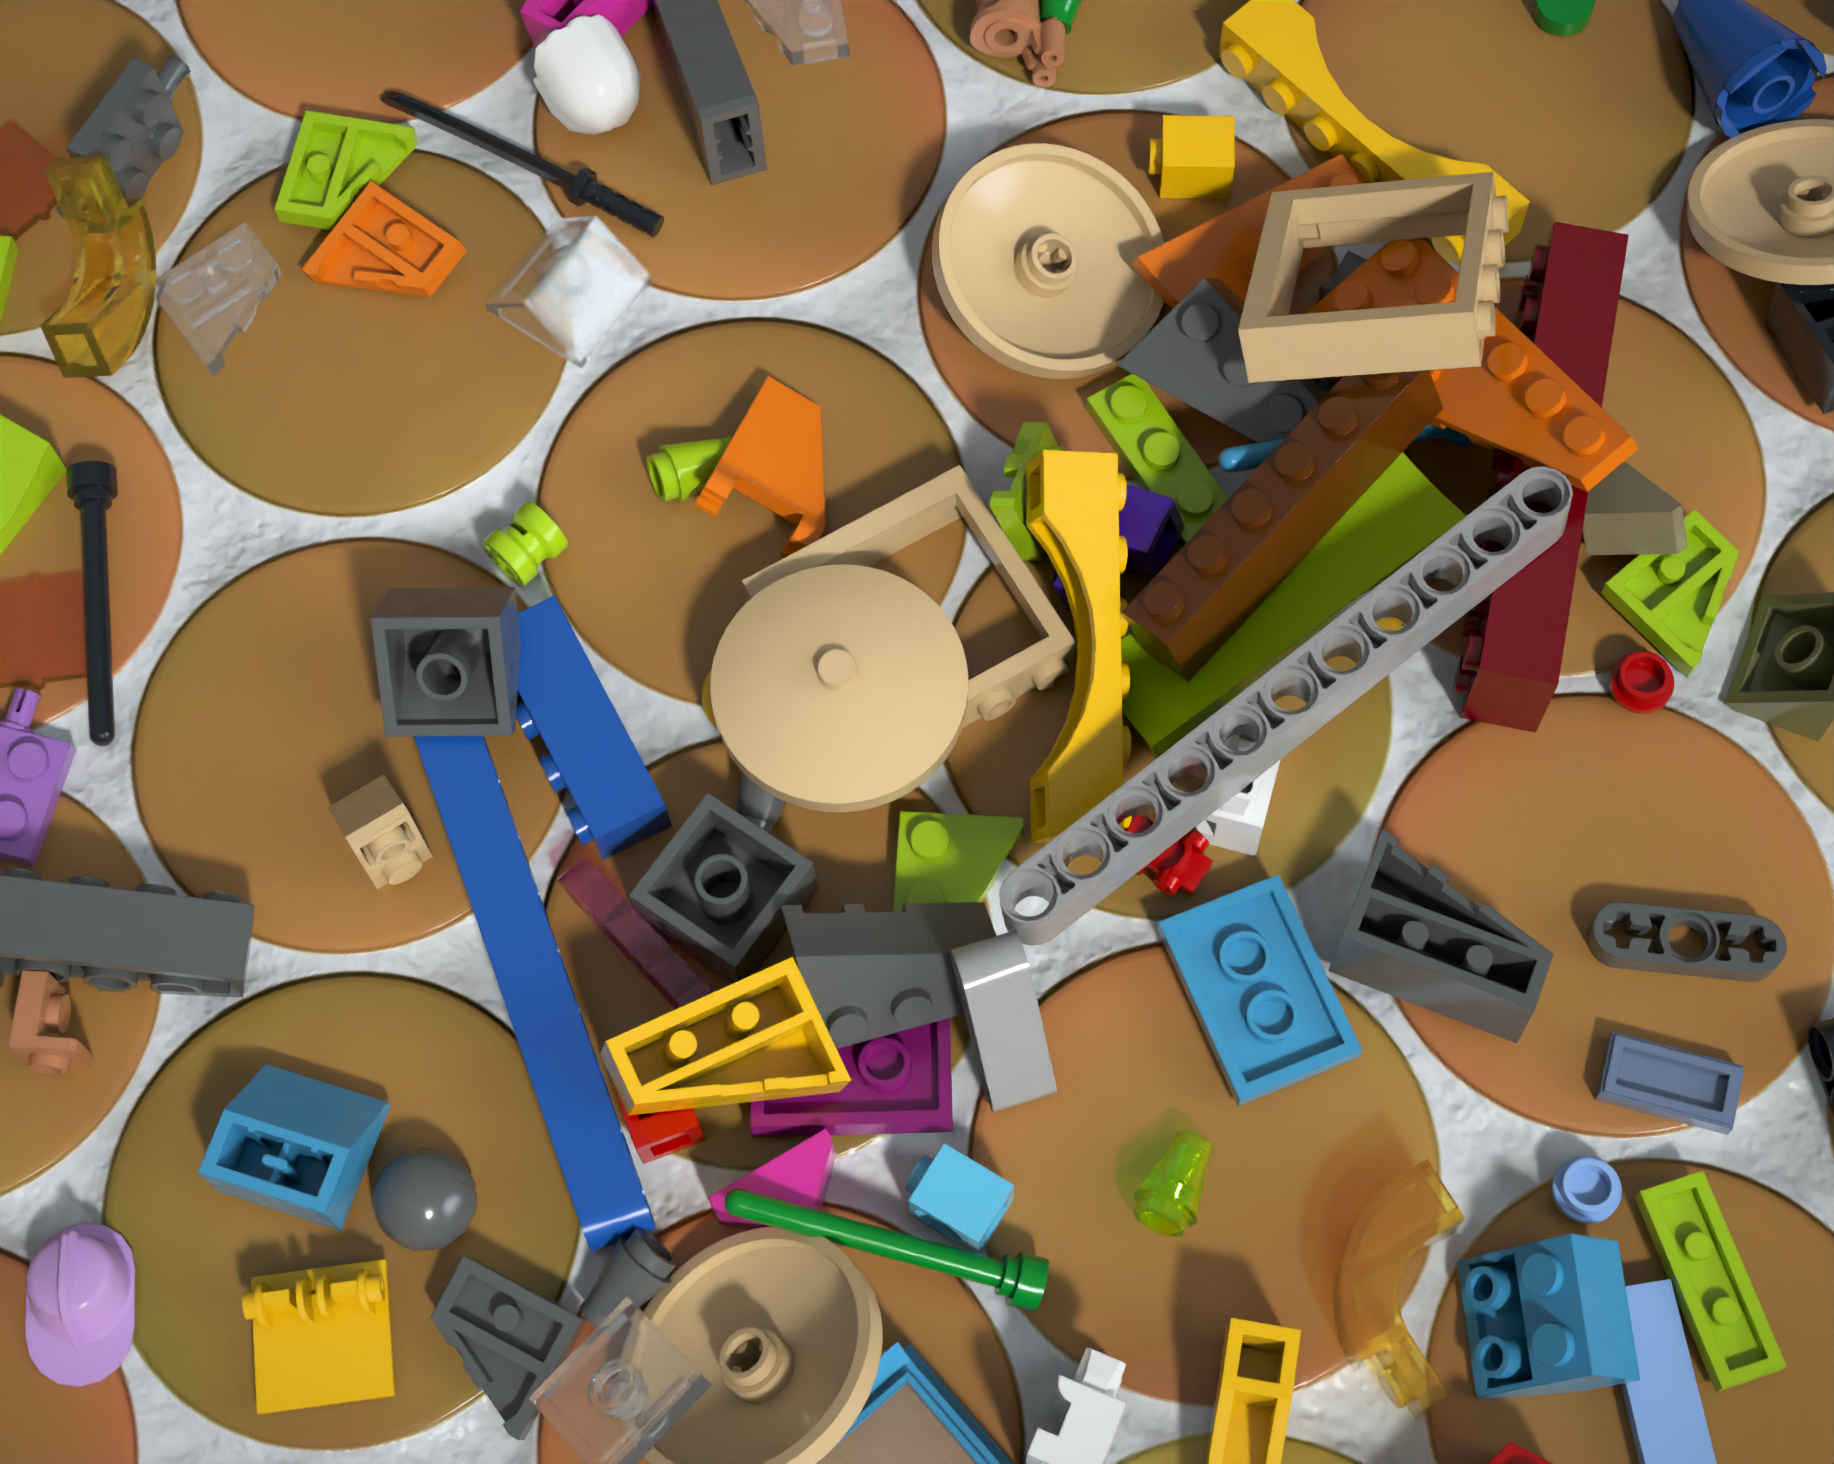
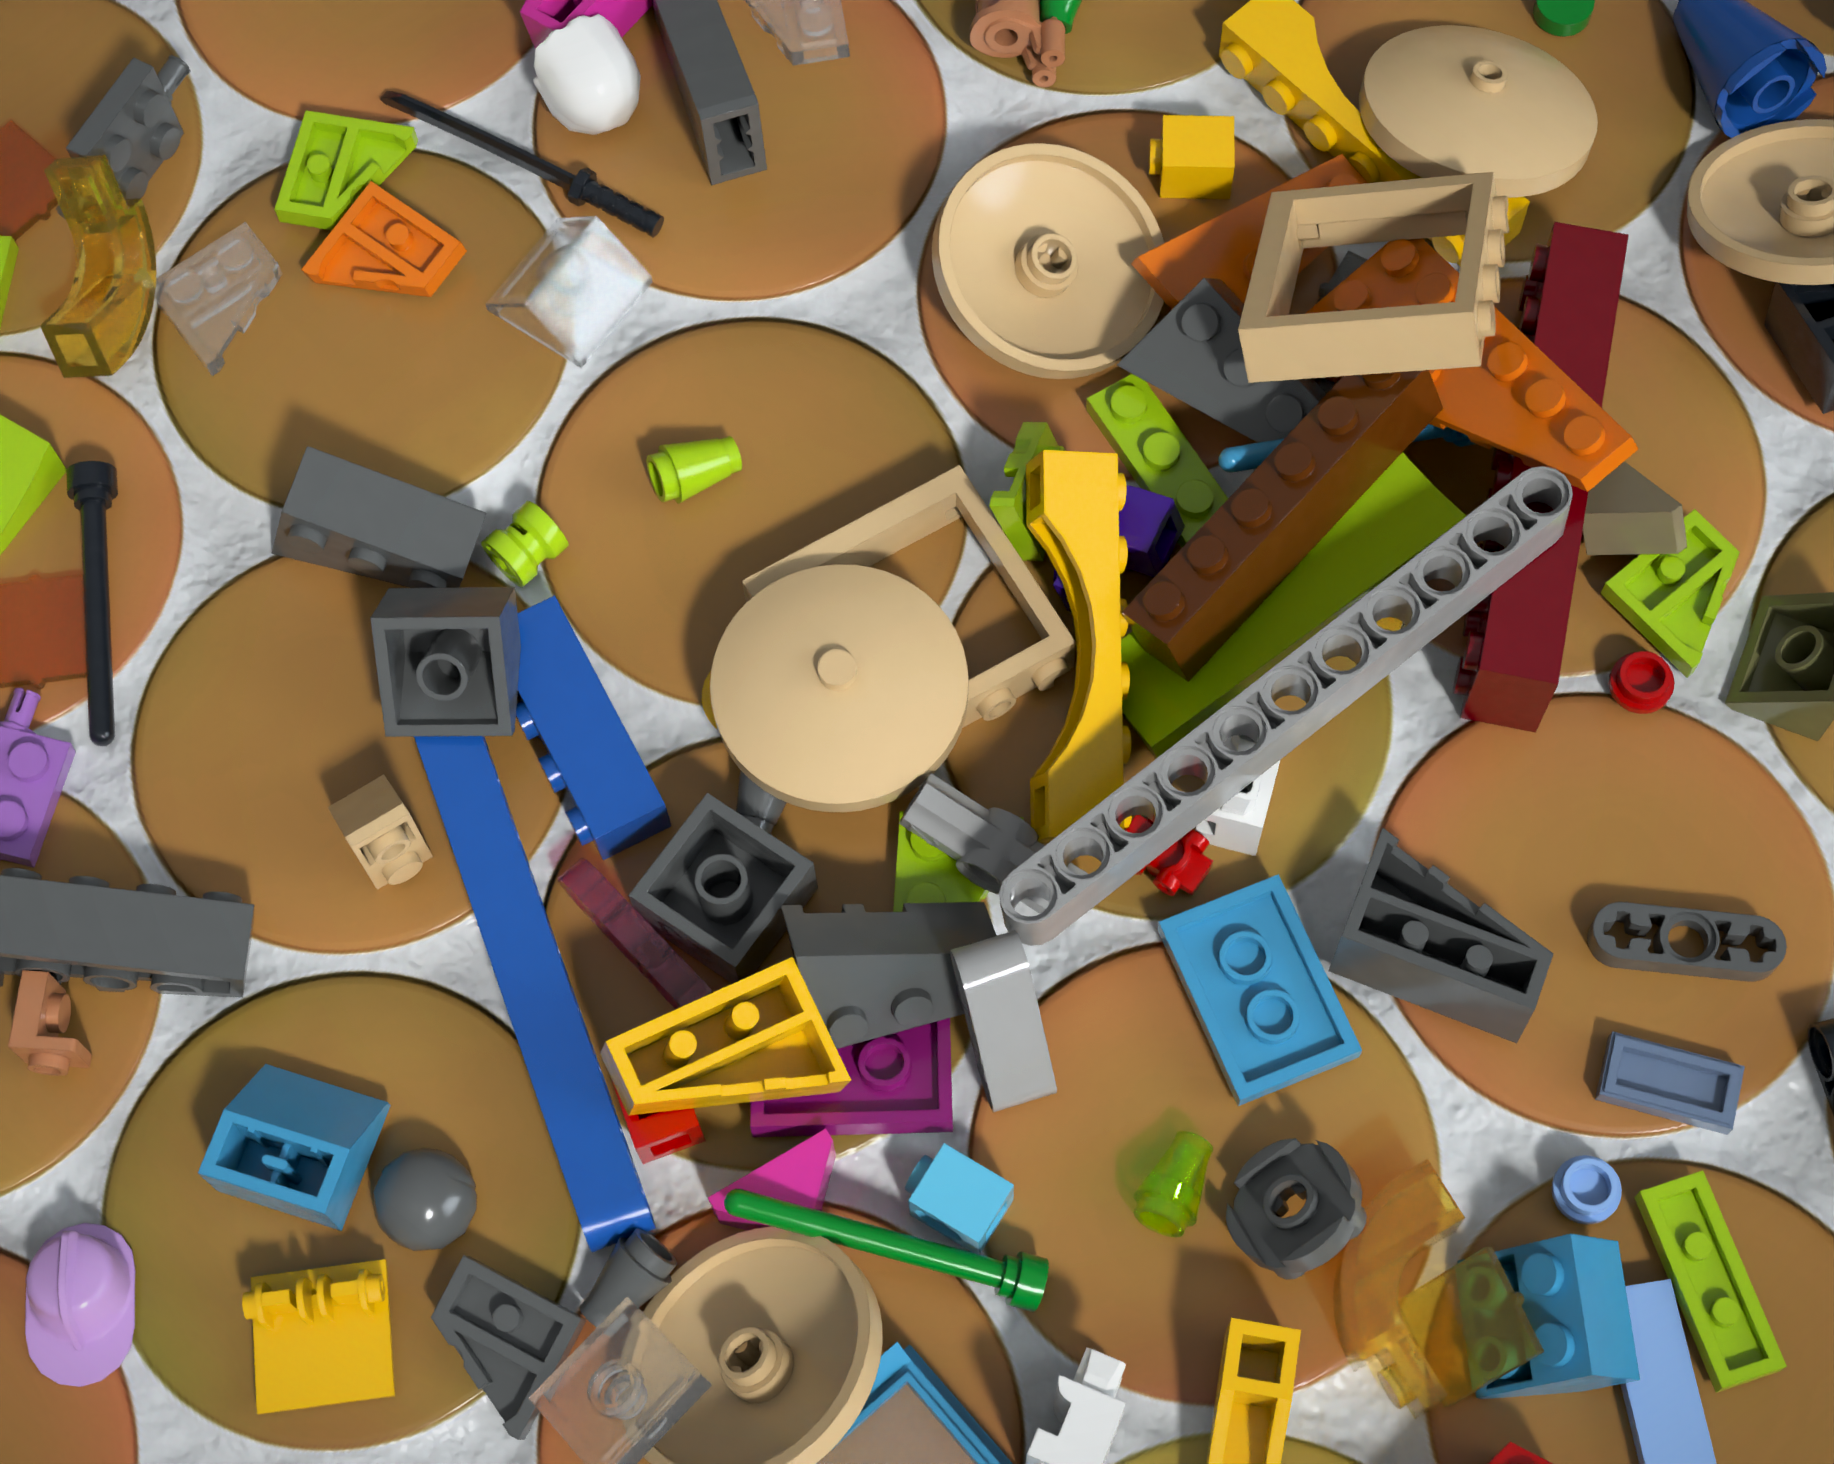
orange flag [694,376,826,558] -> none
none -> dark grey wedge [271,446,487,588]
none -> light grey piece [899,773,1088,914]
none -> dark grey plate [1226,1138,1367,1280]
none -> tan dish [1358,25,1598,198]
none -> clear yellow piece [1394,1247,1544,1407]

